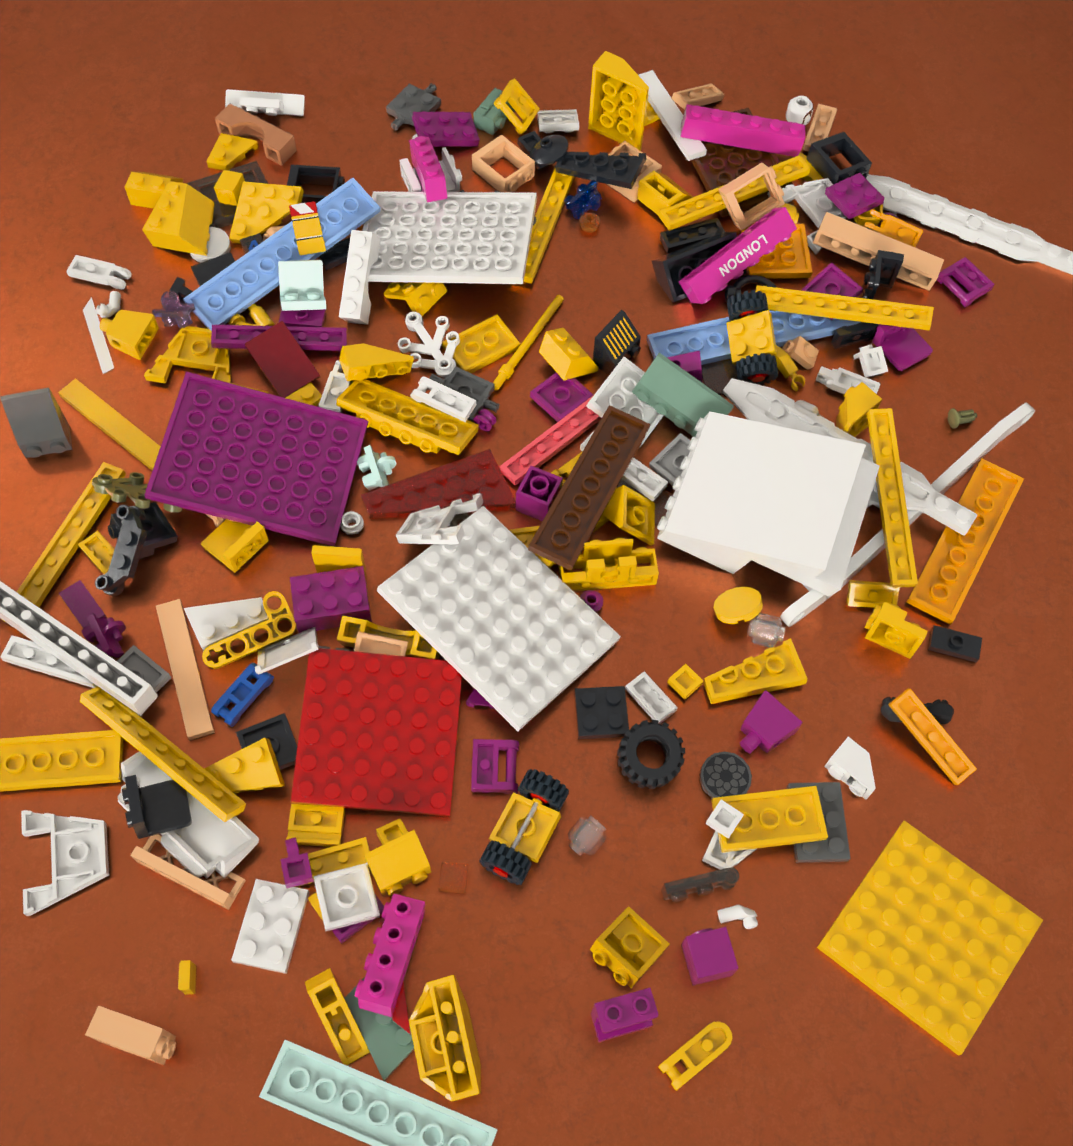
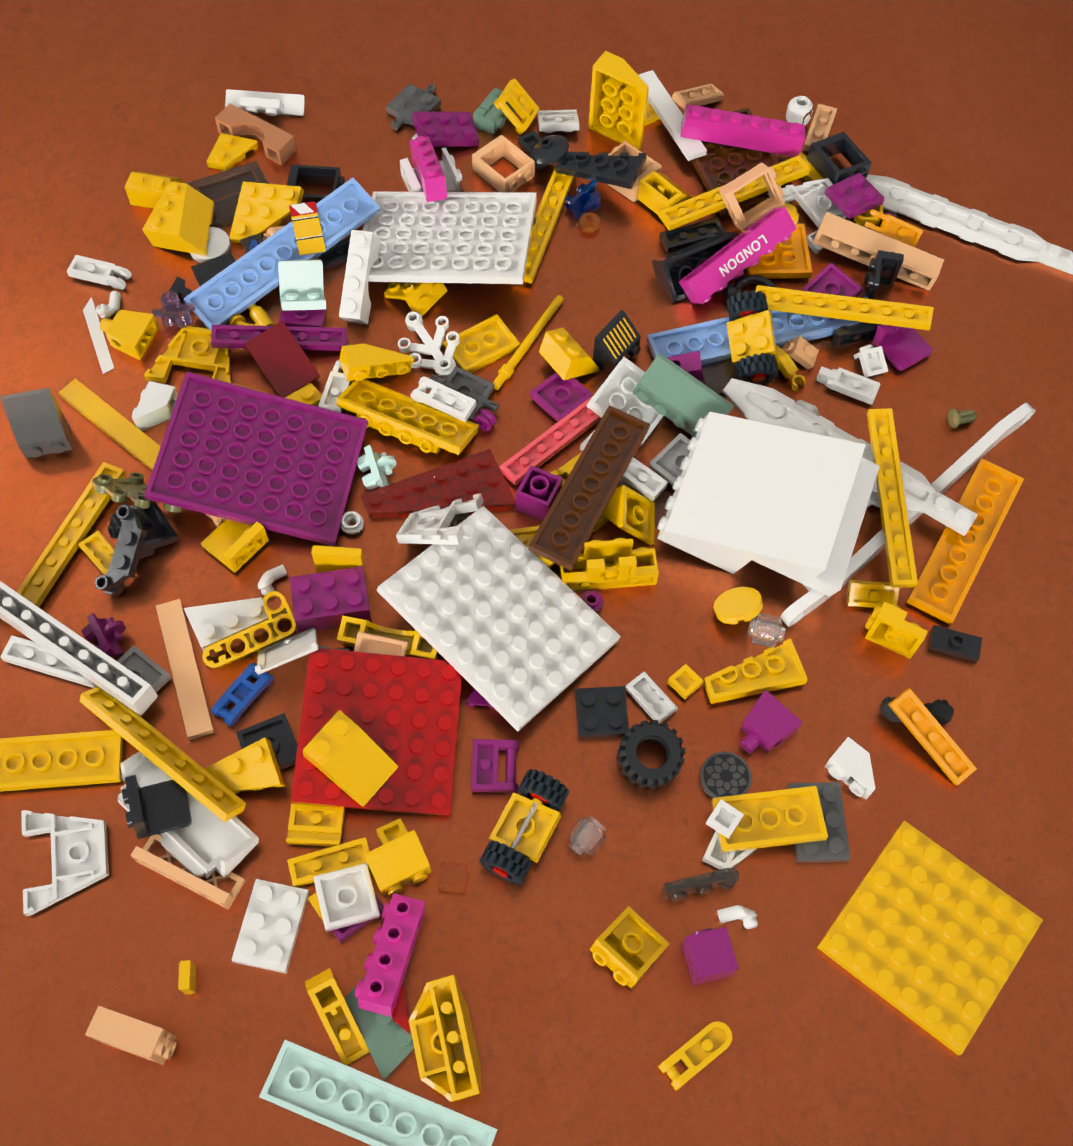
magenta tile [59,580,107,629] -> none
yellow brick [214,170,245,206] -> none
magenta plate [280,837,313,889] -> none
magenta panel [591,988,659,1042] -> none
yellow slope [836,382,882,437] -> none
magenta plate [937,257,995,307] -> none
none -> white slope [132,381,178,431]
none -> white arm [258,564,288,596]
none -> yellow slope [303,710,398,807]

